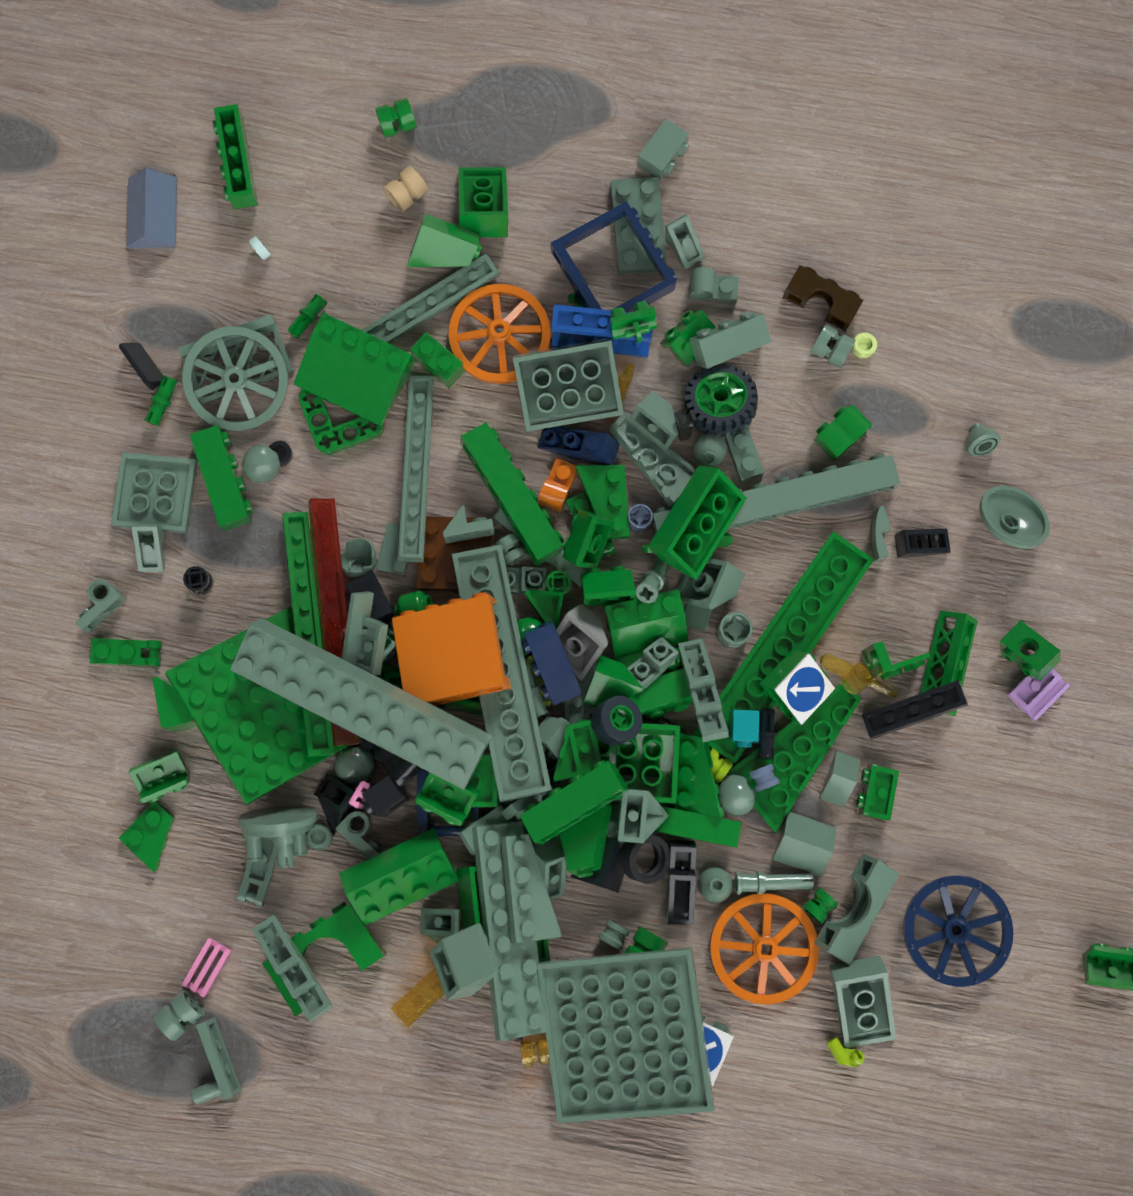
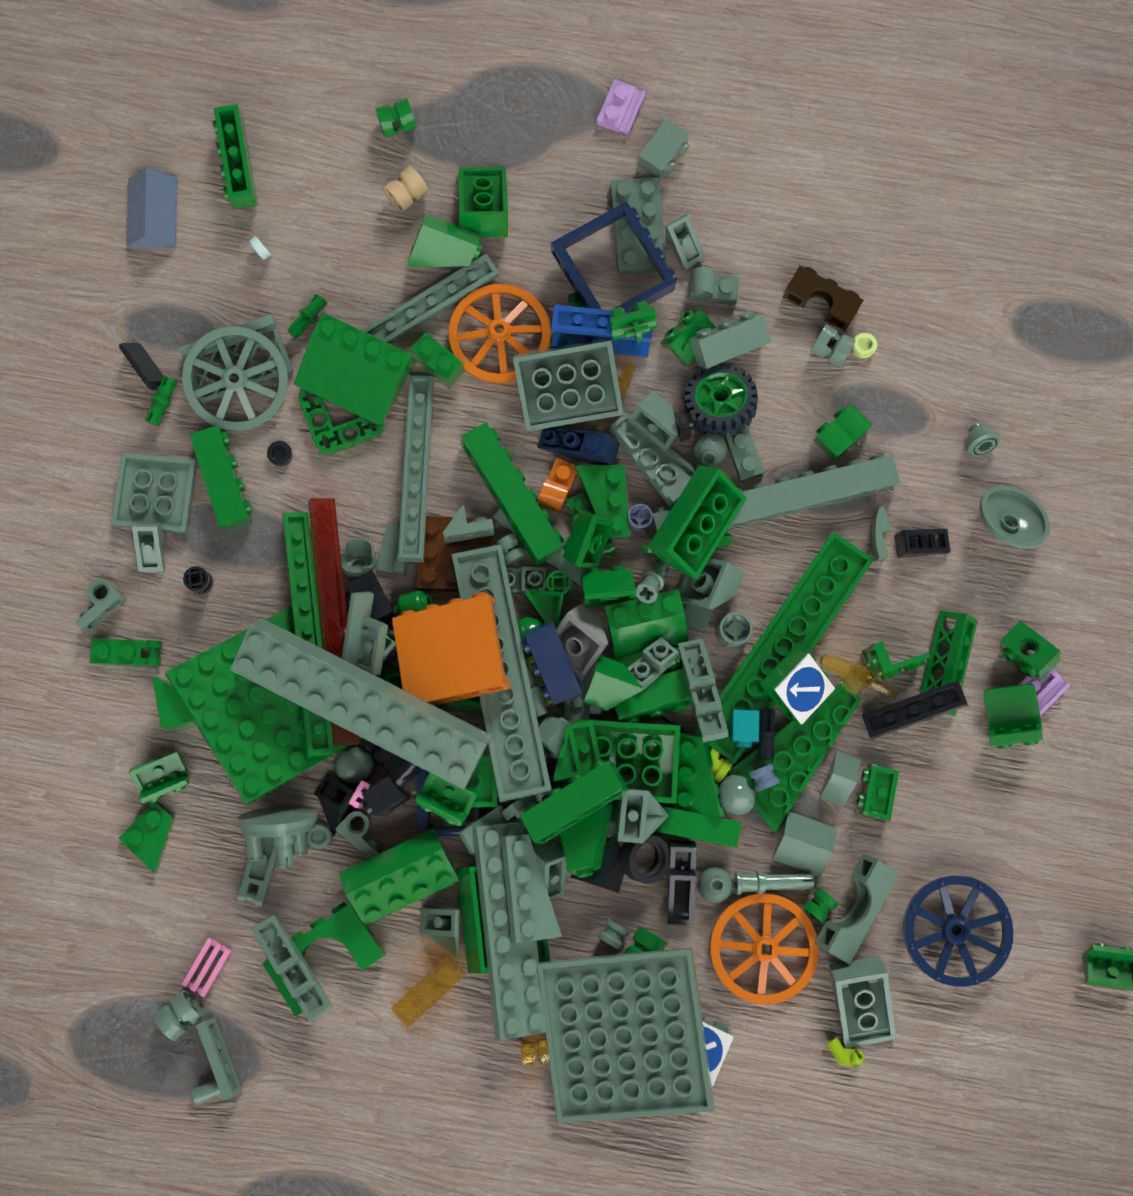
sand green hair [242,444,280,483] -> none
sand green slope [429,923,499,1000] -> none
black wheel [591,696,643,746] -> none
none -> lavender plate [597,79,646,136]
none -> green bracket [983,684,1043,749]

